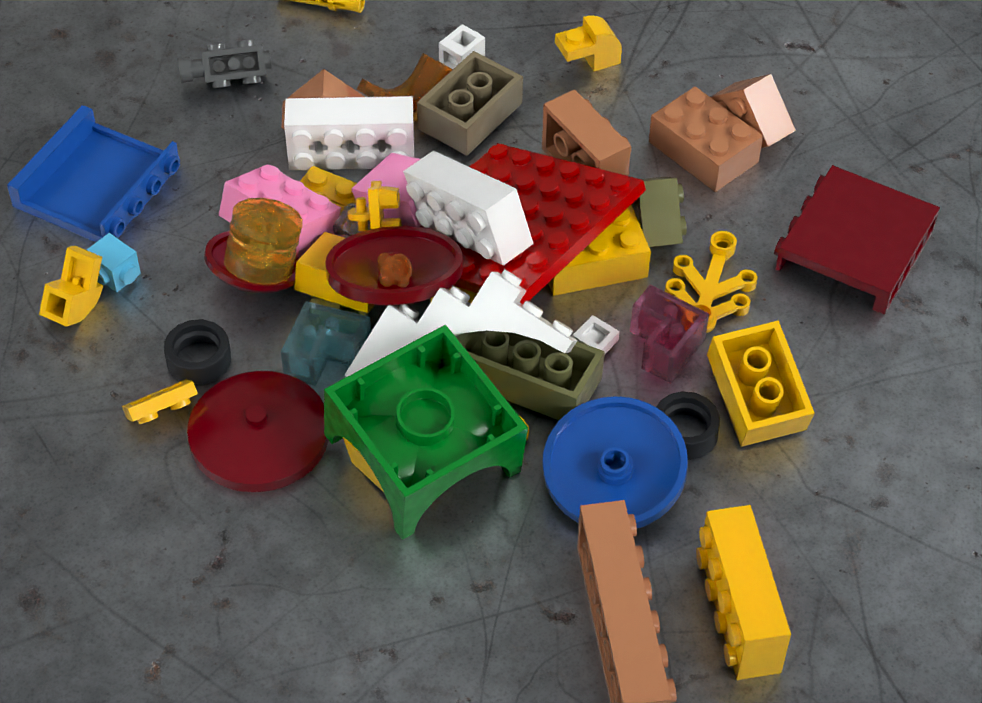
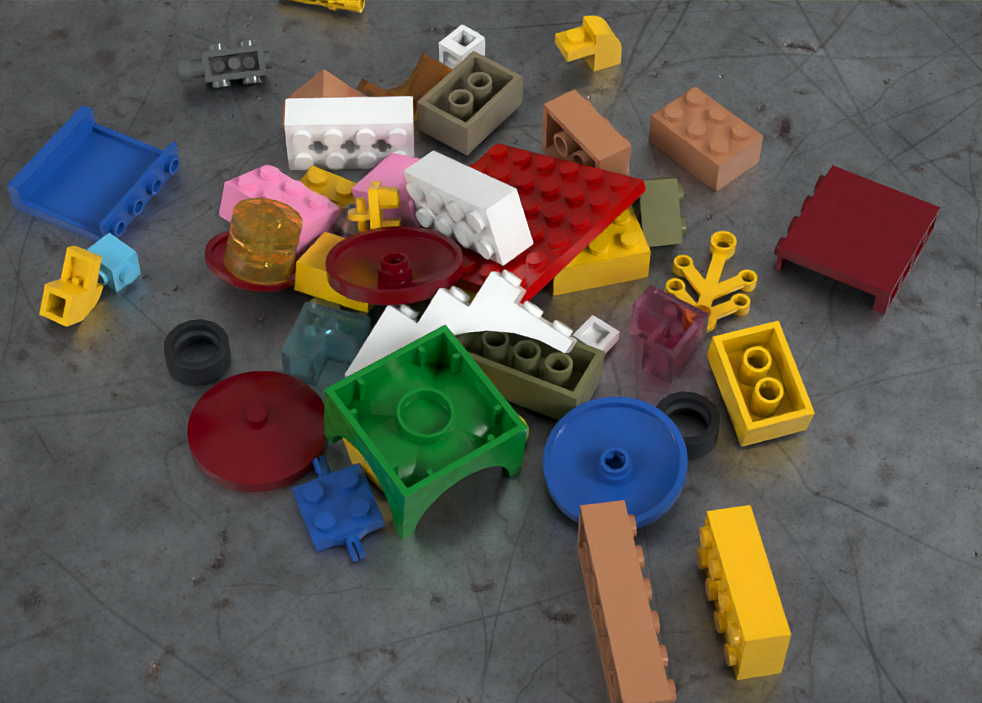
yellow plate [122,379,198,424] -> none
clear orange plate [378,253,412,288] -> none
brick [710,74,796,148] -> none
none -> blue plate [292,456,385,562]

